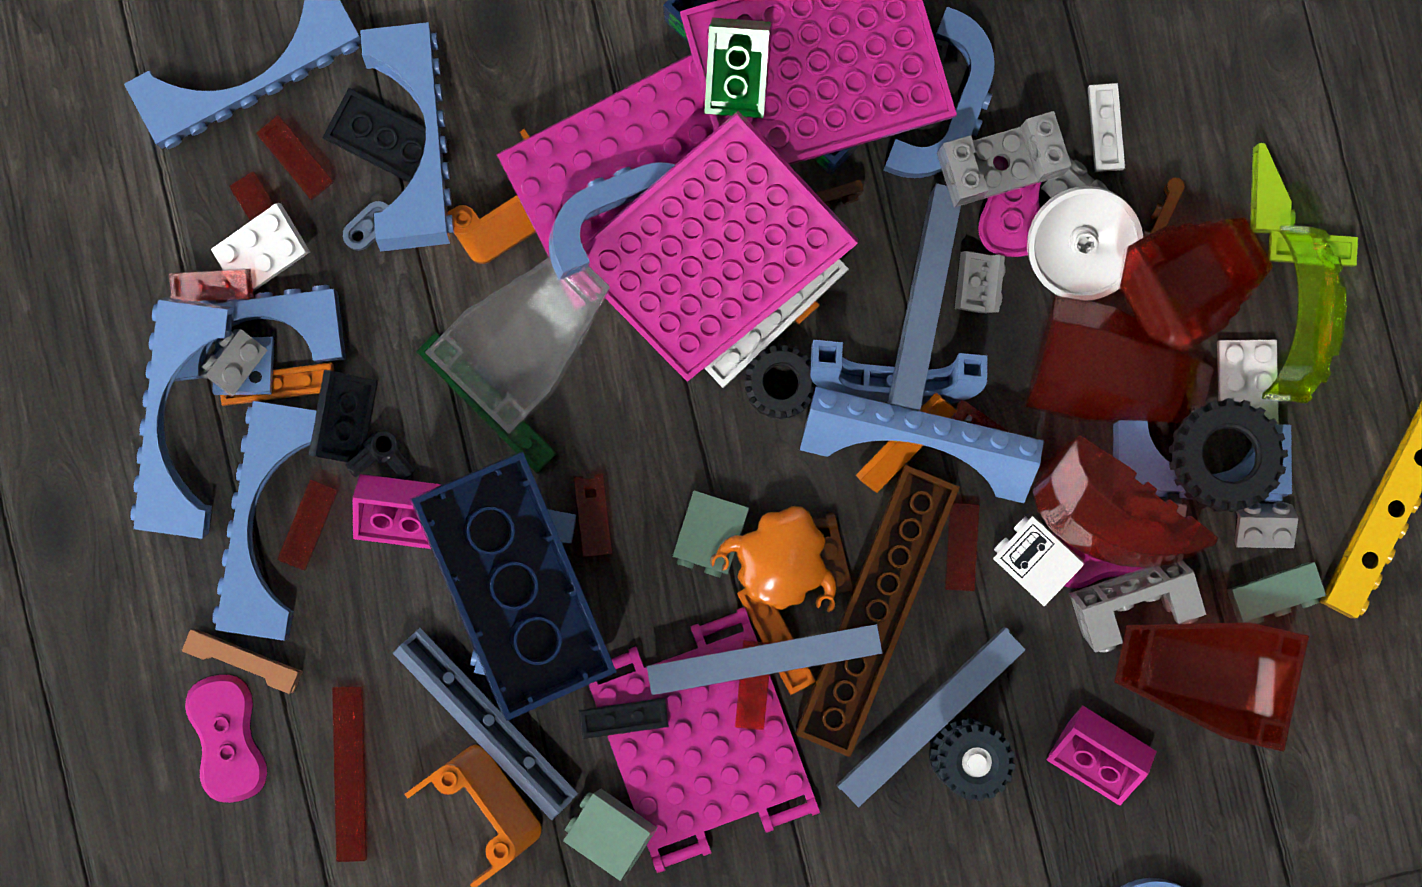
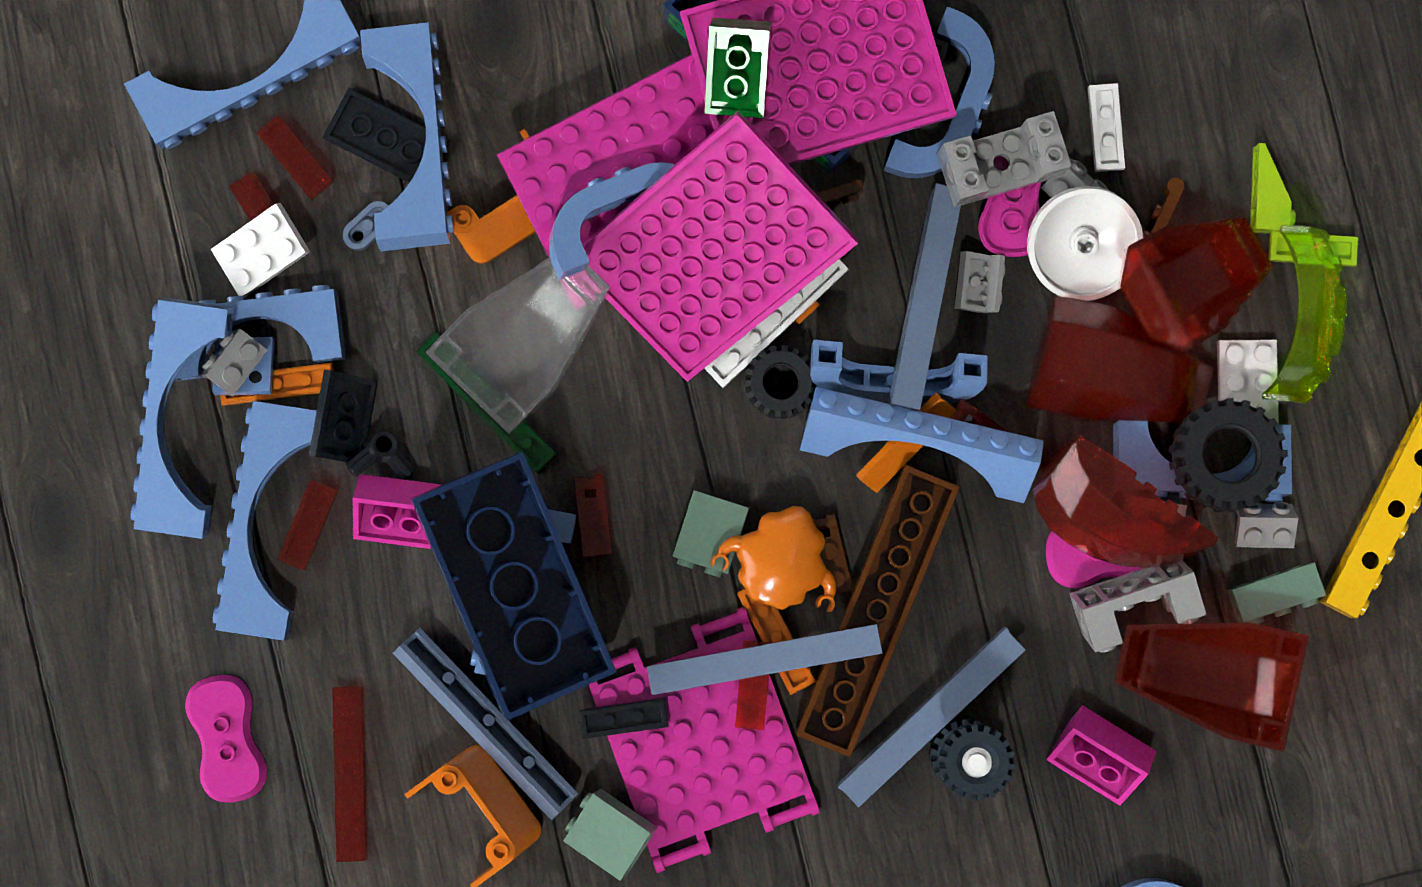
clear red plate [169,268,254,301] -> none
nougat piece [182,629,303,694] -> none
clear red plate [945,503,980,591] -> none
white brick [993,516,1085,606] -> none

